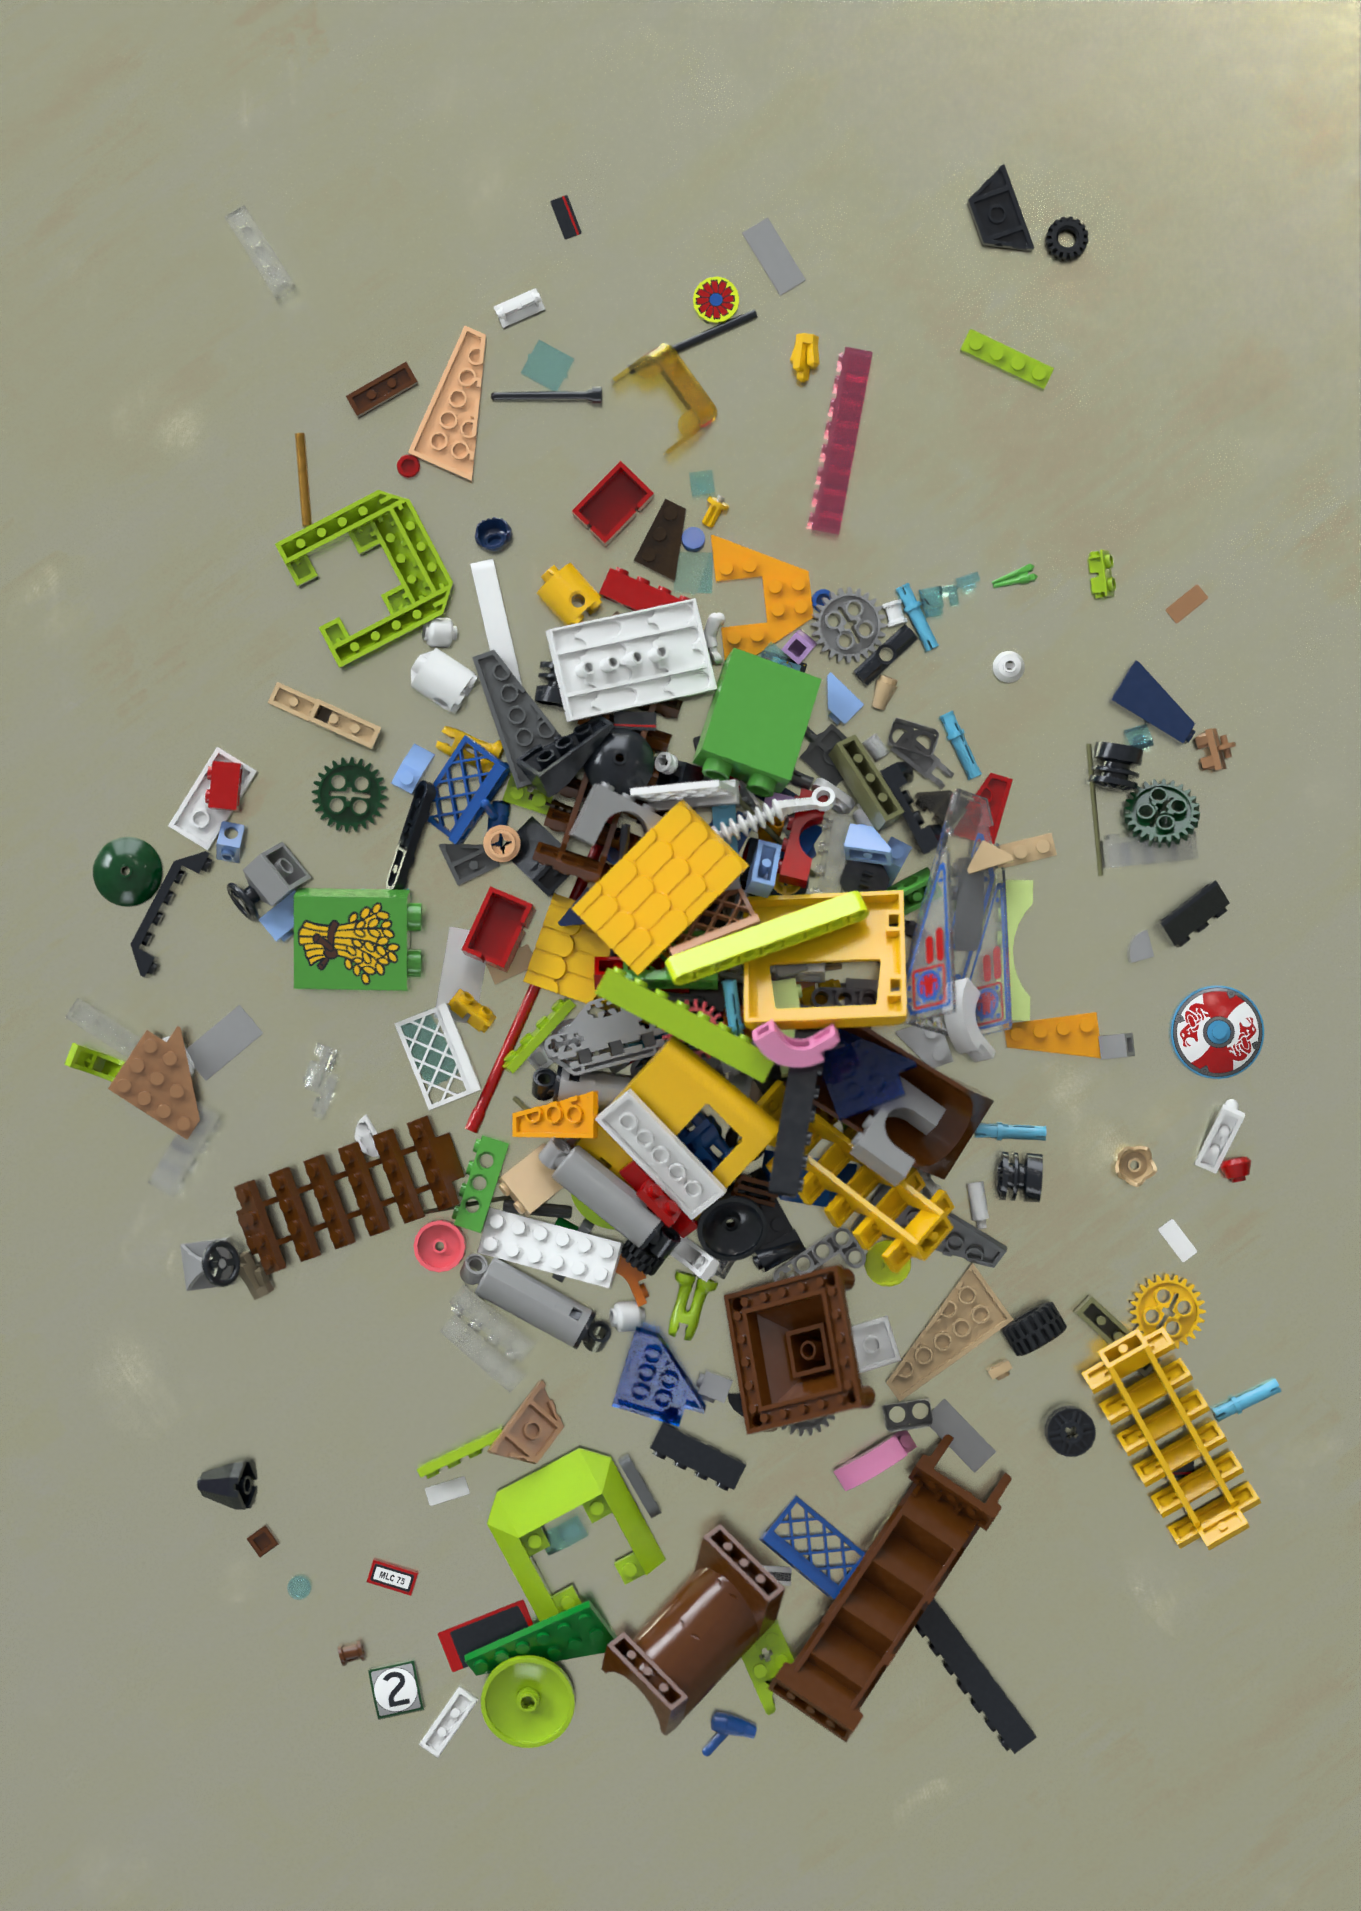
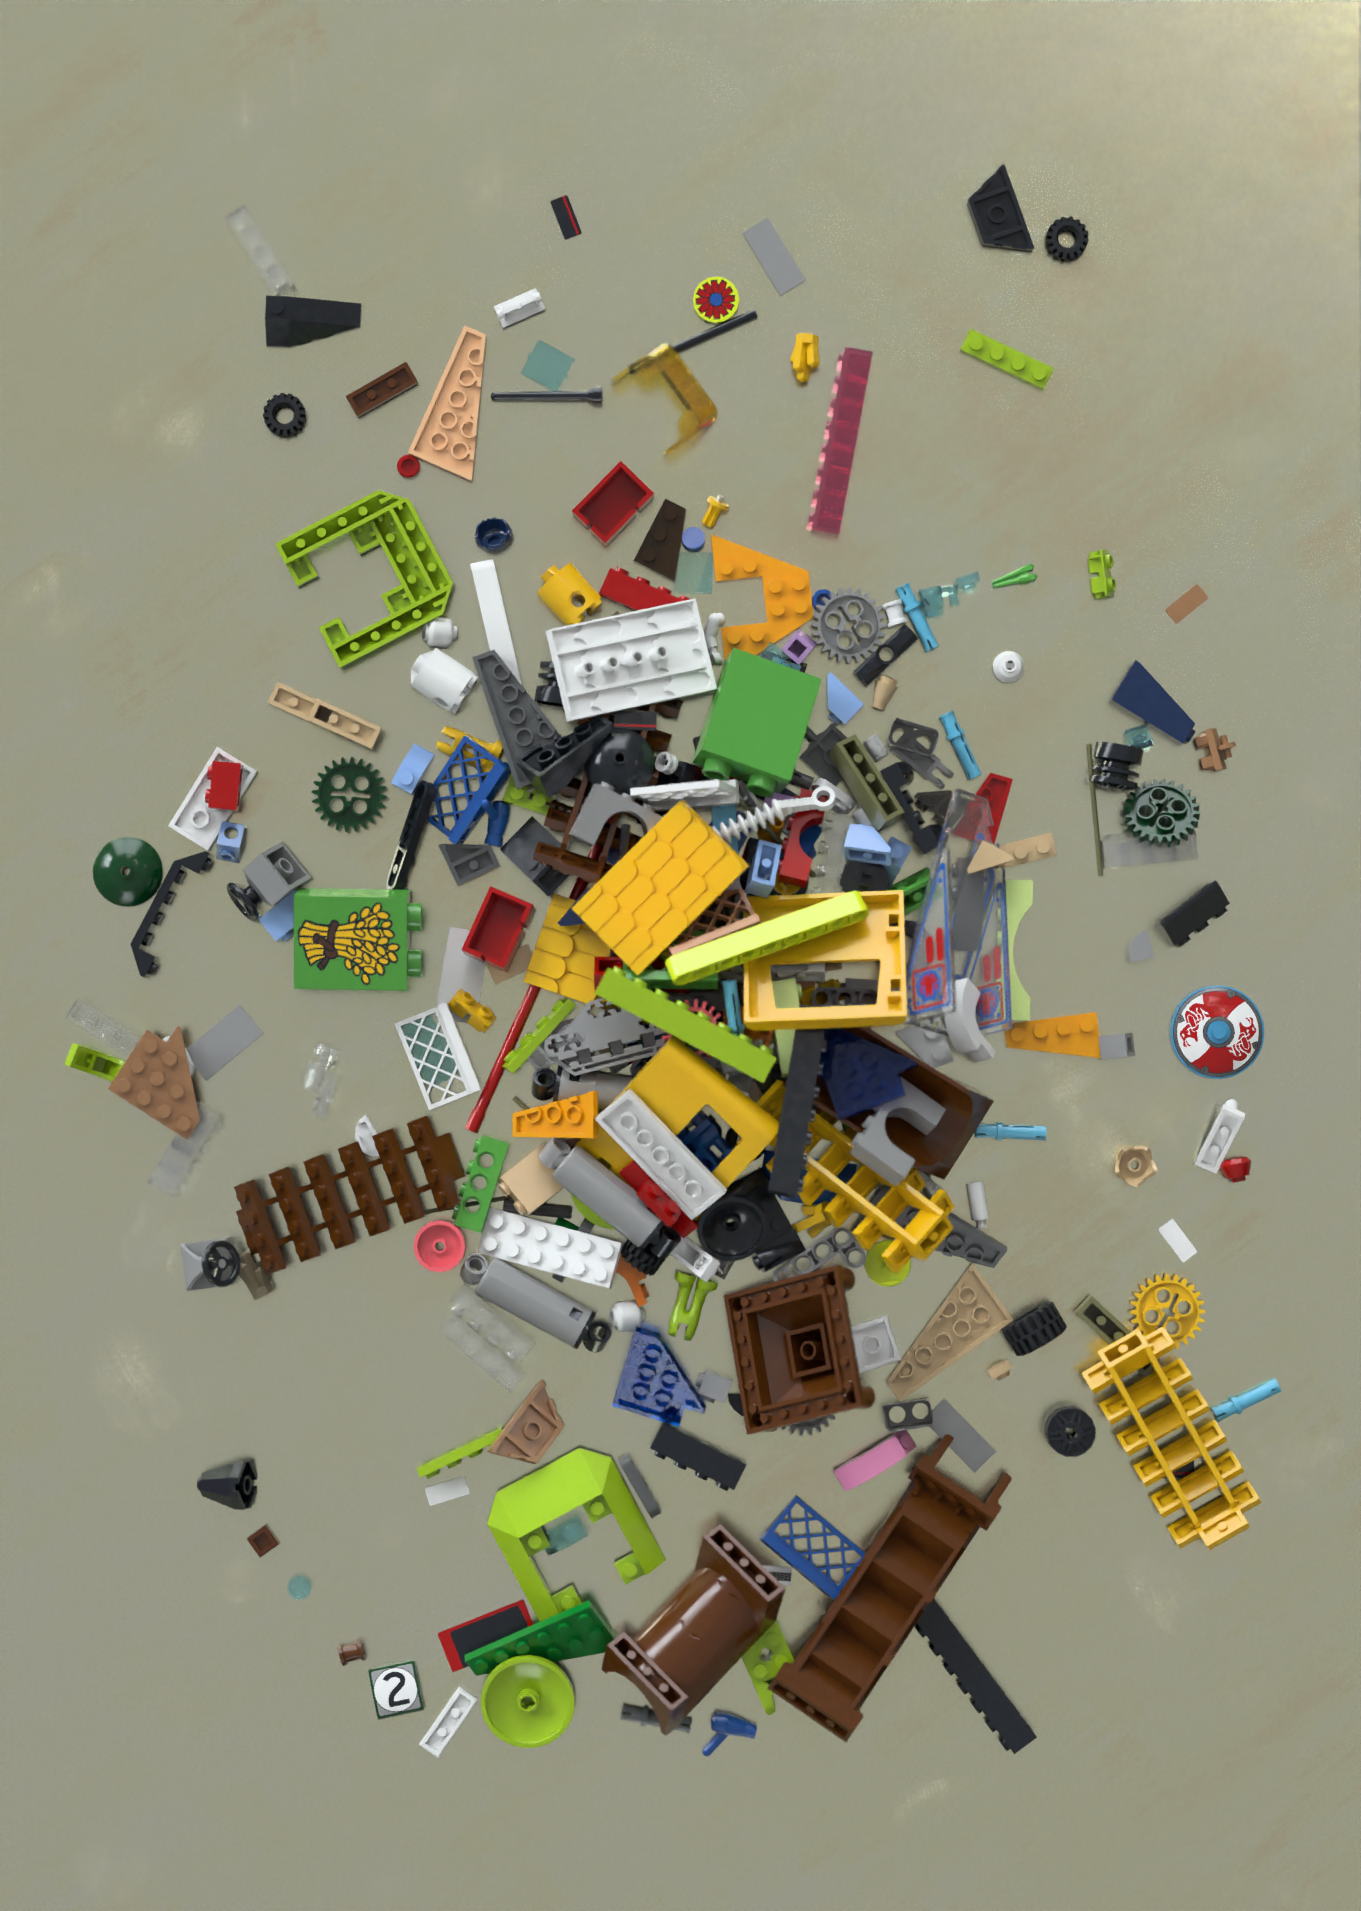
pearl gold bar [295,433,312,527] -> none
tile [367,1559,419,1596] -> none
light nougat gear [483,825,521,862] -> none
clear light blue plate [689,470,715,497] -> none
reddish brown tile [731,1173,778,1207] -> none
bright pink arch [752,1019,840,1068] -> none
black wheel [996,1152,1043,1202] -> none
none -> black tyre [263,393,306,437]
none -> black wedge [265,295,362,348]
none -> dark grey pin [620,1705,692,1734]
none -> yellow rock [791,1201,832,1239]

